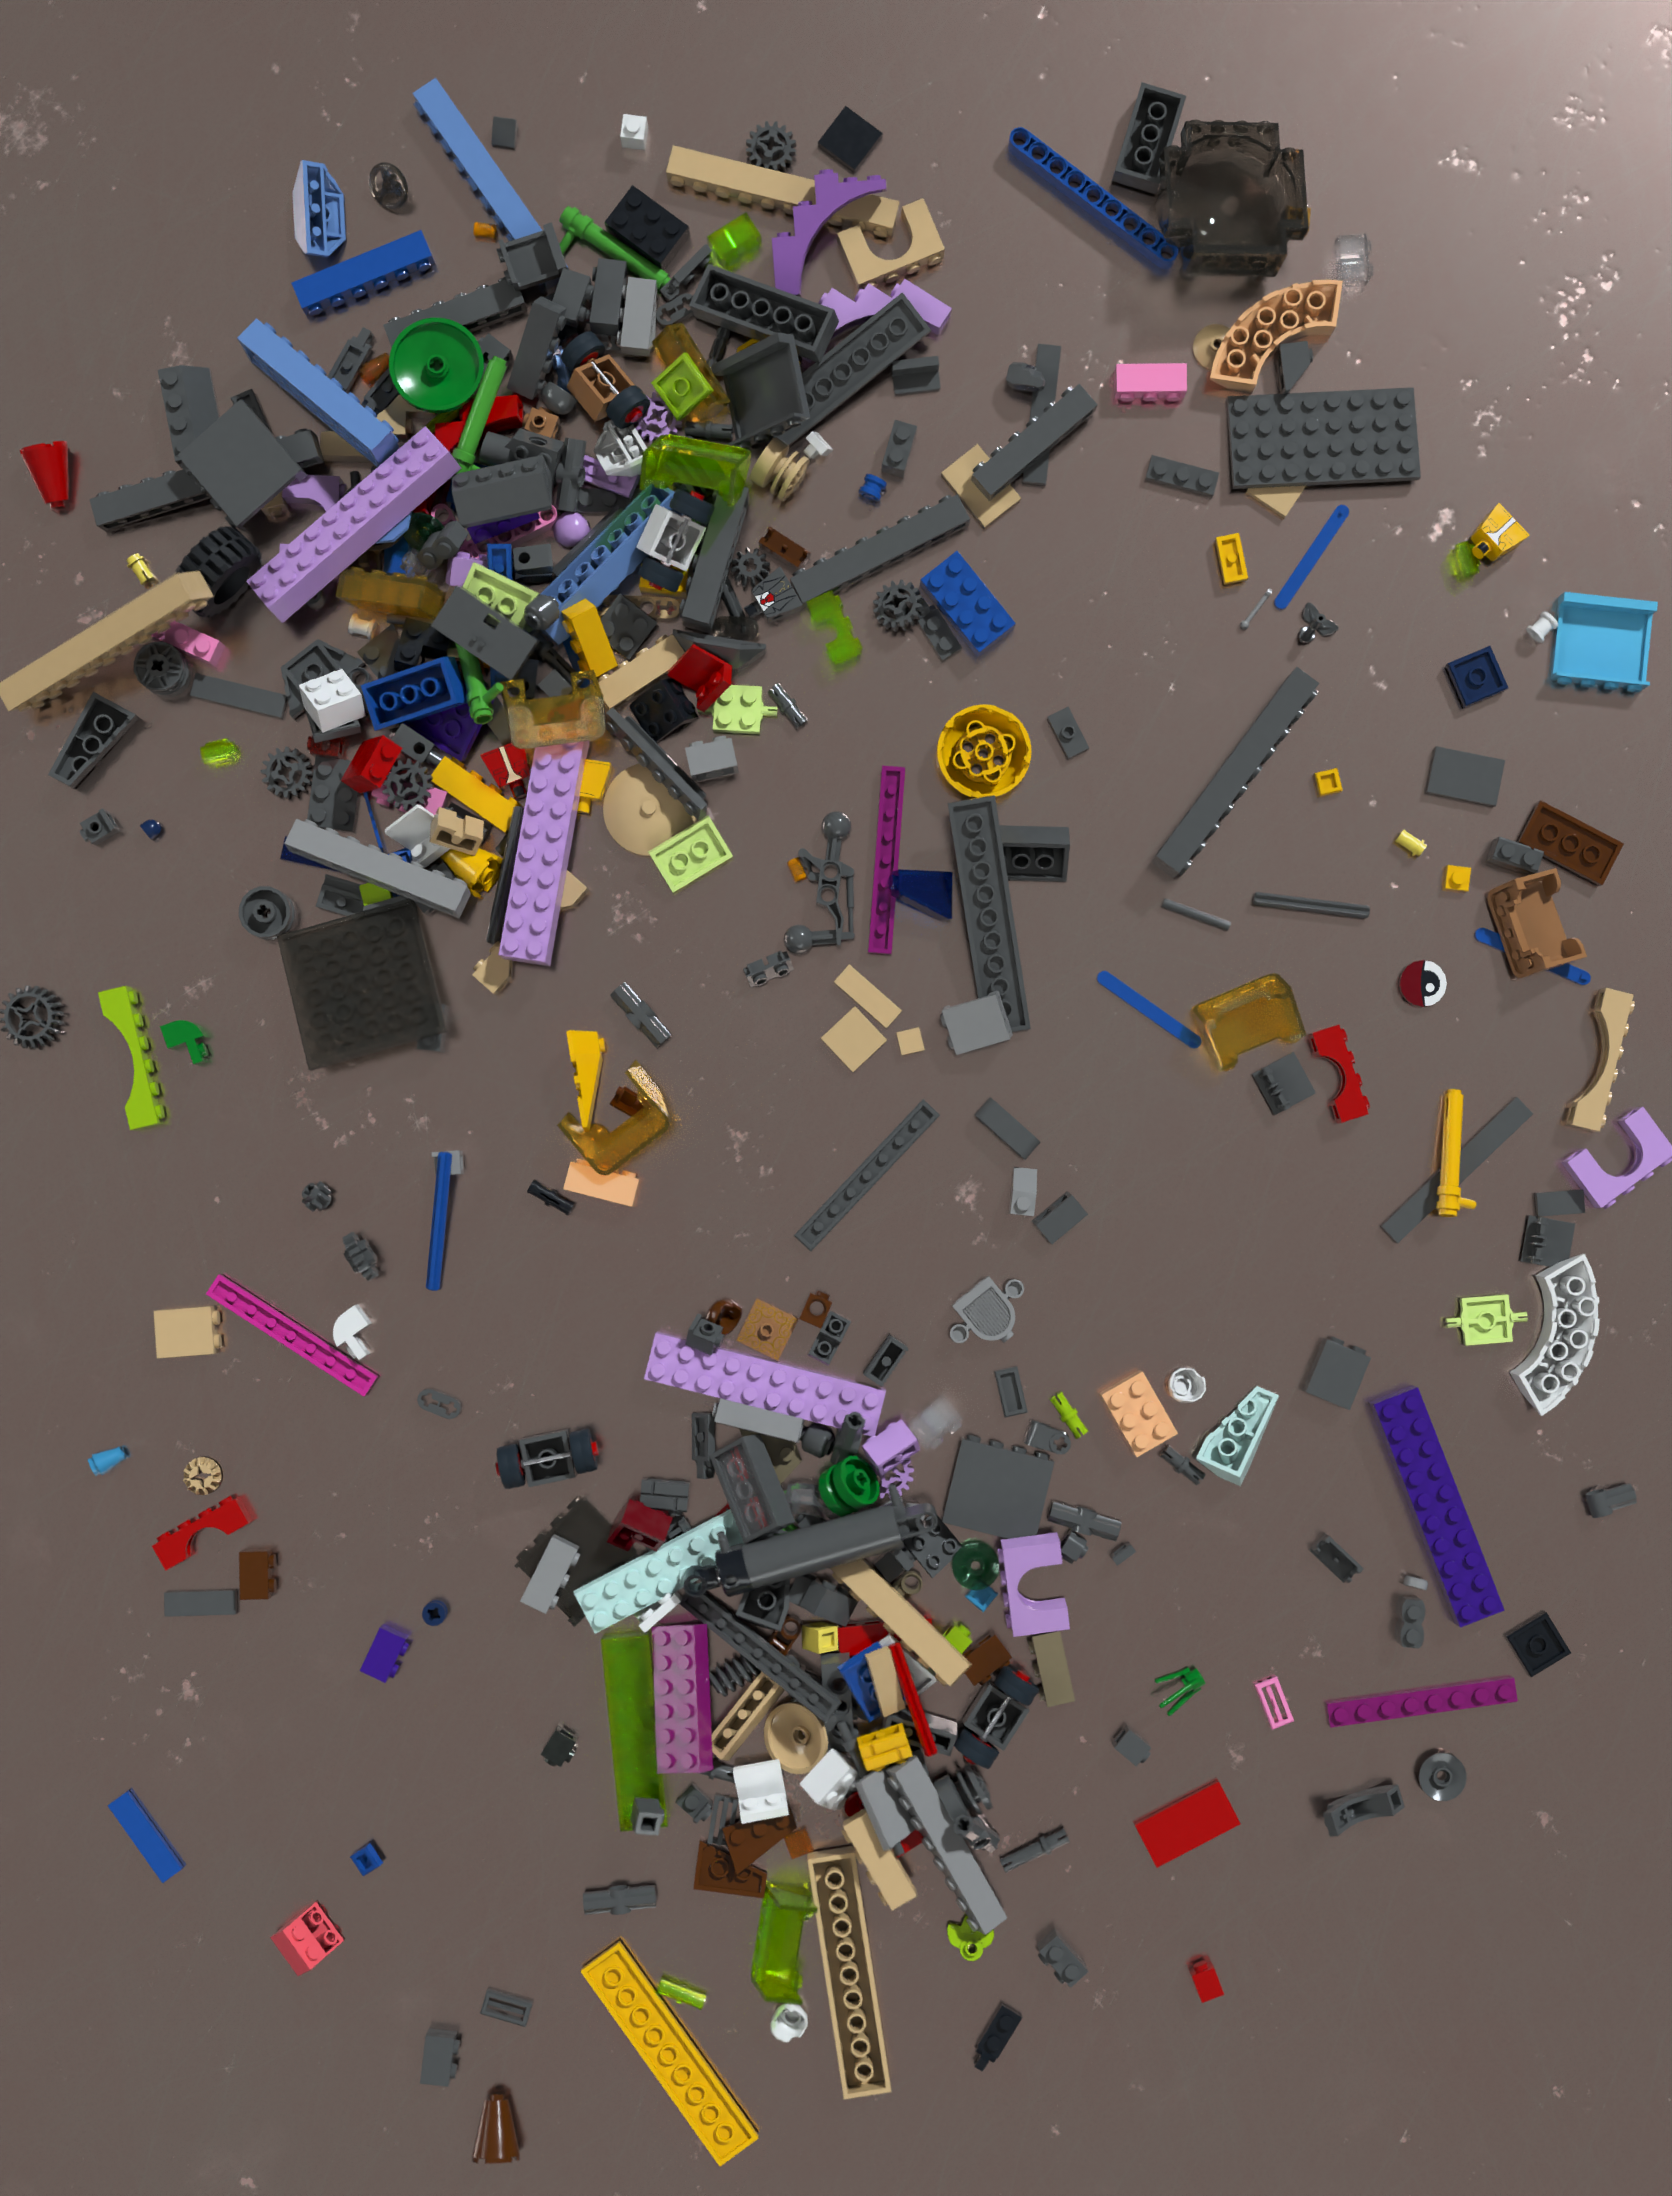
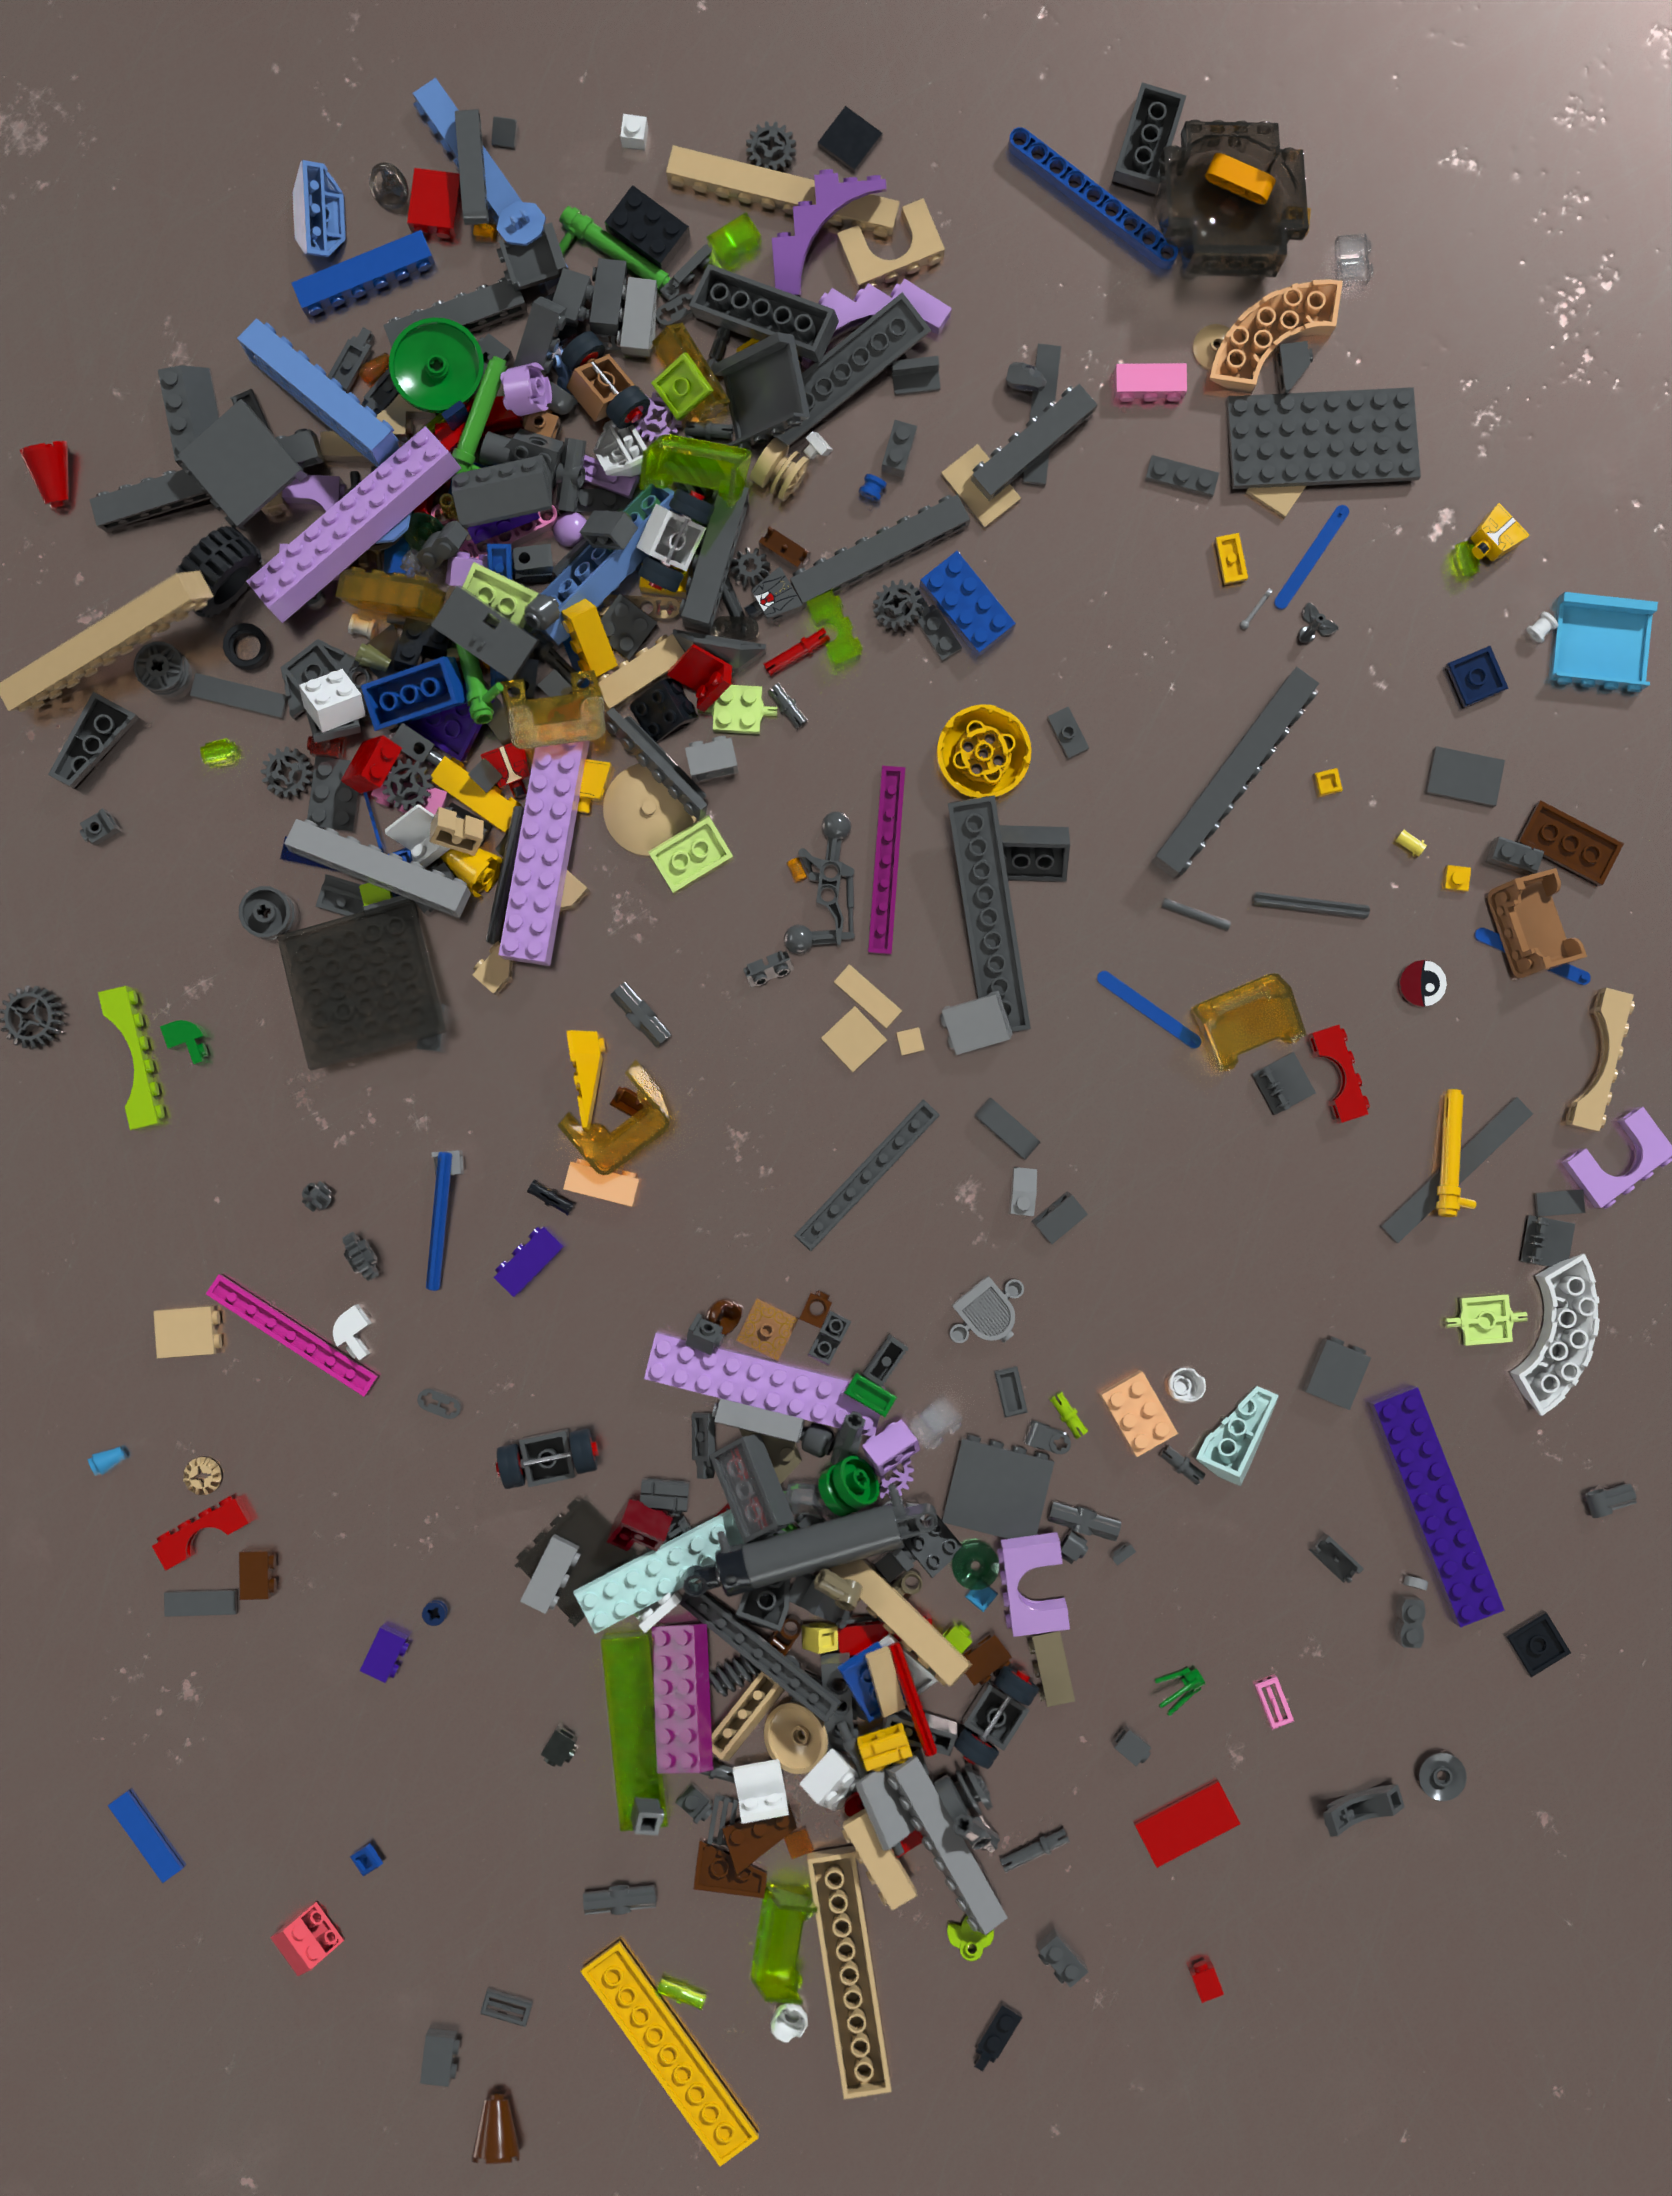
light yellow pin [126,553,155,585] -> none
dark blue hinge [140,819,161,840] -> none
bright pink brick [151,621,225,667] -> none
clear blue slope [888,869,953,921] -> none
magenta plate [1325,1676,1518,1728] -> none
none -> black tyre [223,623,270,670]
none -> olive cone [355,643,392,672]
none -> red brick [407,168,462,238]
none -> clear yellow cone [439,494,458,519]
none -> dark blue tile [442,400,469,431]
none -> dark grey beam [455,109,489,225]
none -> dark grey slope [468,758,503,793]
none -> dark purple brick [493,1226,566,1297]
none -> medium blue piece [496,201,546,246]
none -> lavender brick [500,362,552,416]
none -> dark grey brick [580,510,638,550]
none -> red pin [763,627,831,677]
none -> dark tan piece [813,1568,863,1611]
none -> dark grey hinge [836,1615,879,1629]
none -> green tile [844,1372,897,1417]
none -> light orange beam [1205,153,1276,204]

